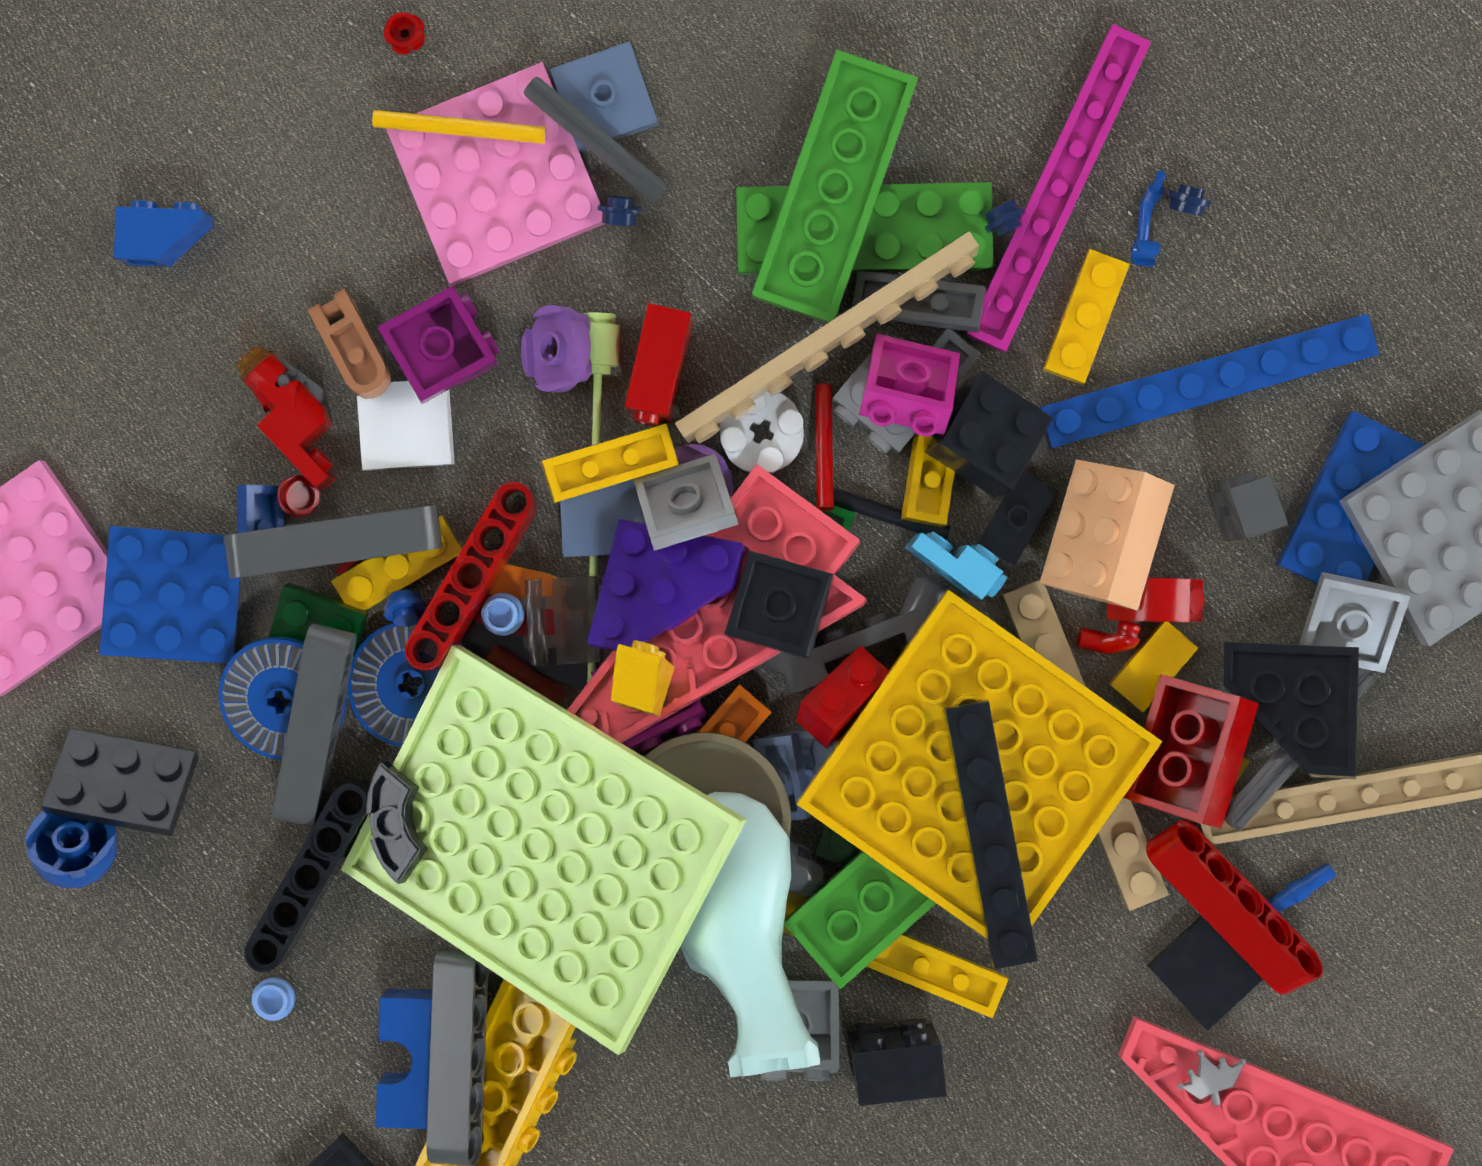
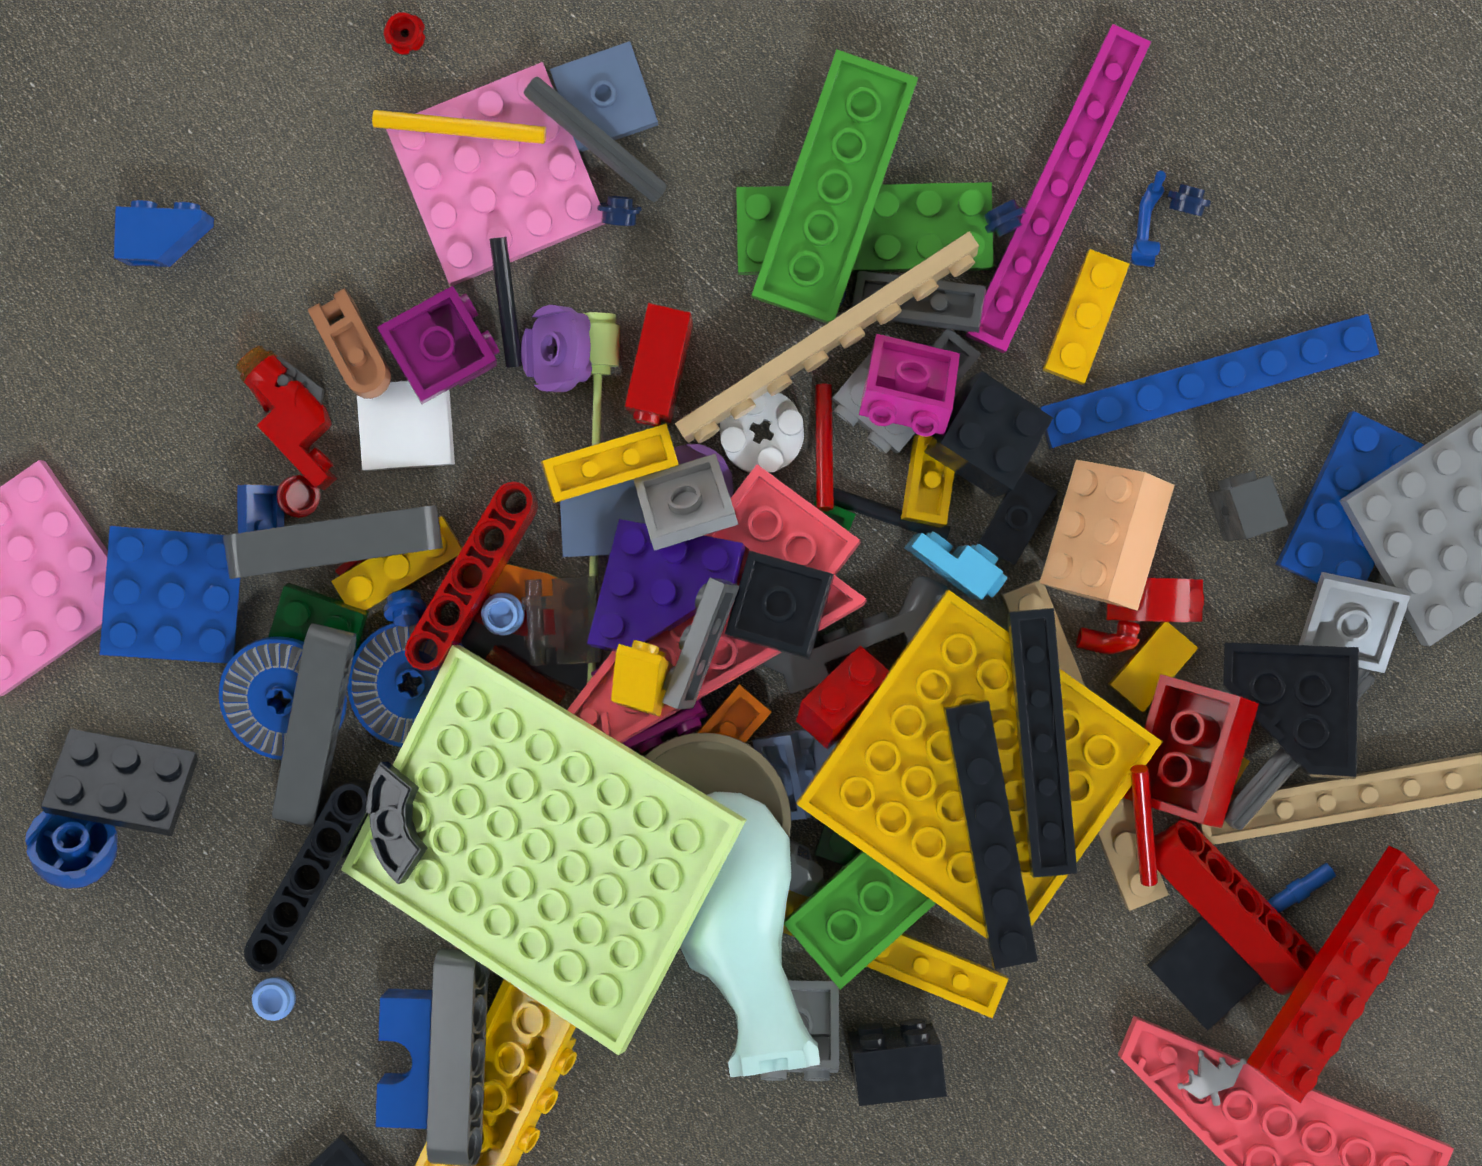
none -> black bar [489,237,523,368]
none -> dark grey plate [662,577,740,709]
none -> black plate [1007,608,1077,878]
none -> red bar [1130,765,1158,887]
none -> red plate [1246,846,1440,1103]

